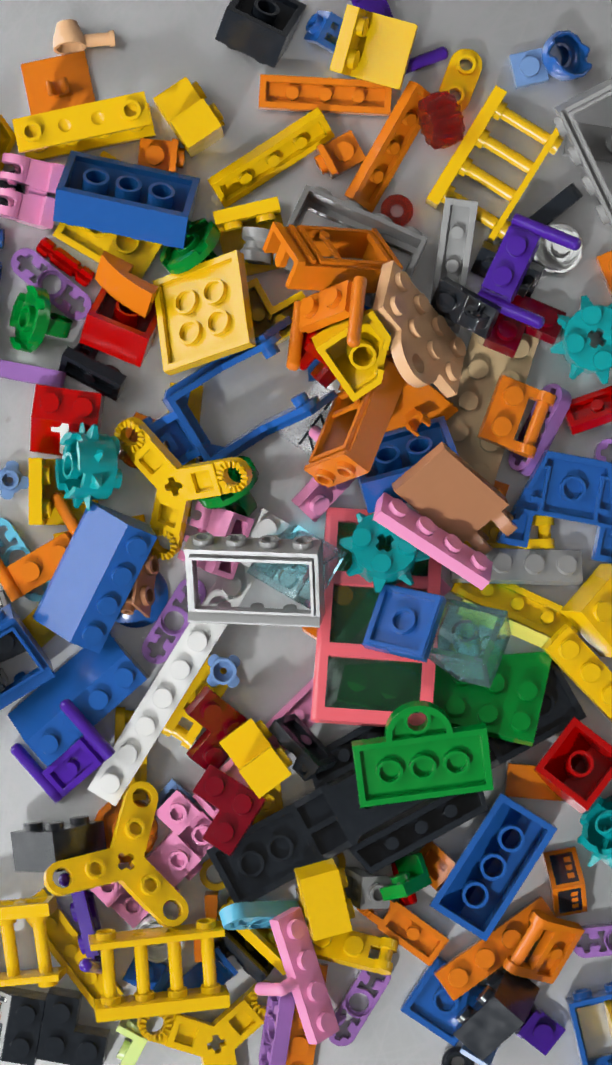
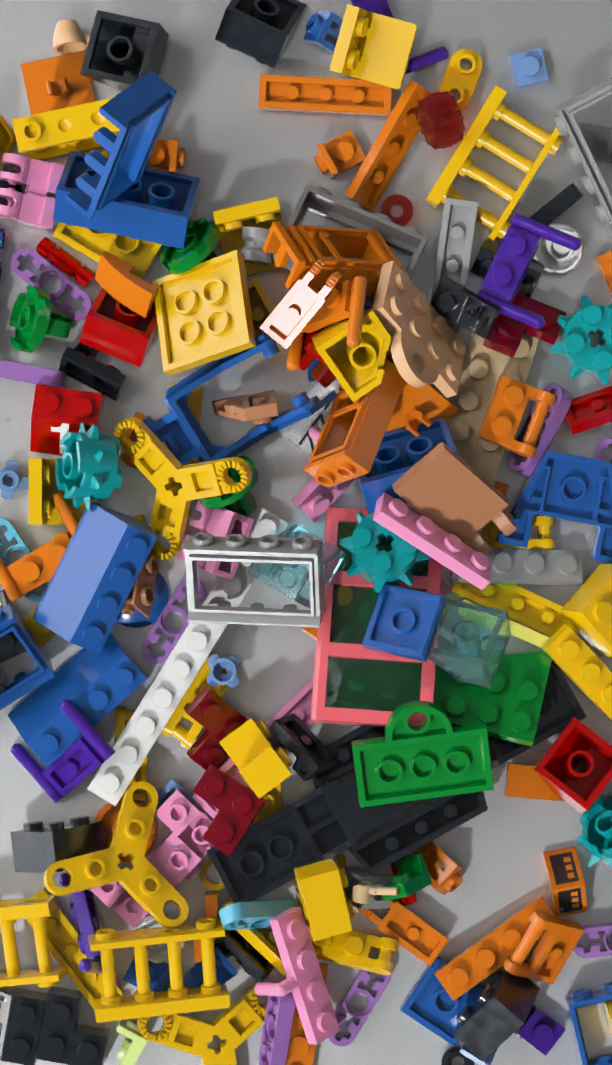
yellow brick [153,77,225,159] -> none
yellow plate [207,107,335,209] -> none
blue slope [429,793,557,941] -> none
blue hair [542,30,593,81] -> none
none -> blue window [65,71,177,221]
none -> black slope [80,10,169,91]
none -> nougat wing [212,390,279,424]
none -> hinge [260,257,343,349]
none -> tan hand [351,881,399,904]

